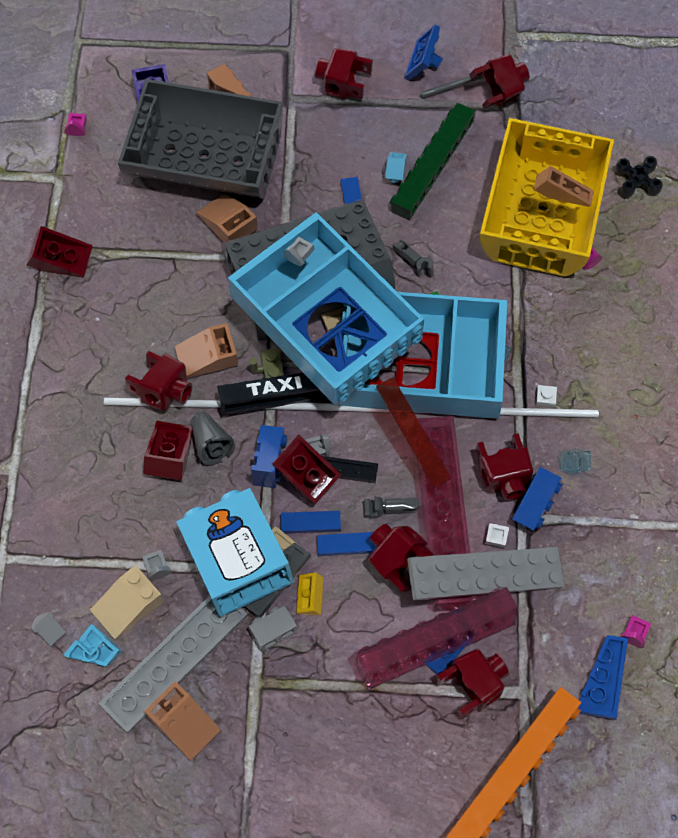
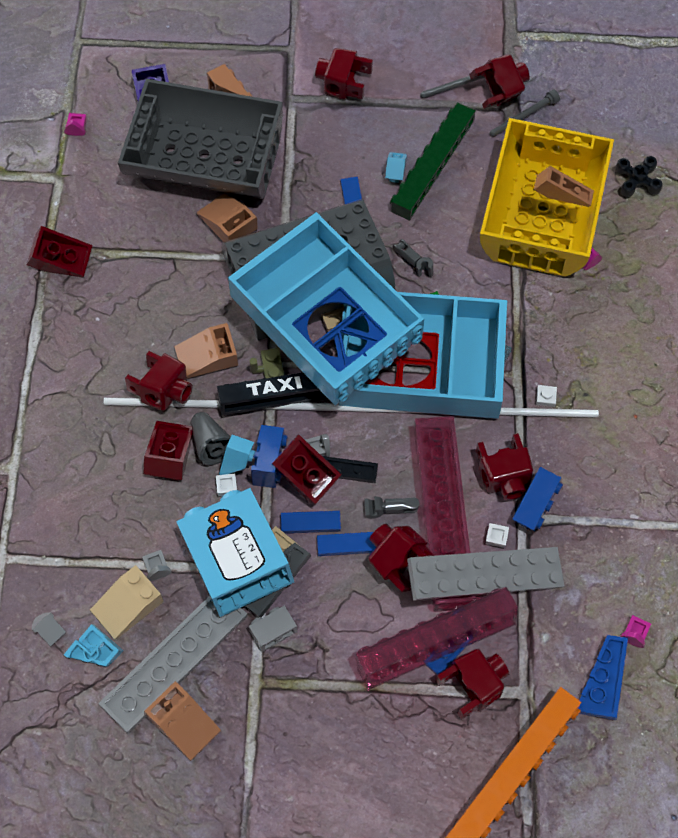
light grey tile [284,237,315,266] -> none
yellow slope [296,572,323,615] -> none
clear red tile [376,377,451,488] -> none
blue plate [404,24,442,81] -> none
clear light blue panel [561,448,591,473] -> none
none -> white plate [216,473,237,496]
none -> medium azure slope [219,435,255,475]
none -> dark grey piece [490,89,560,137]

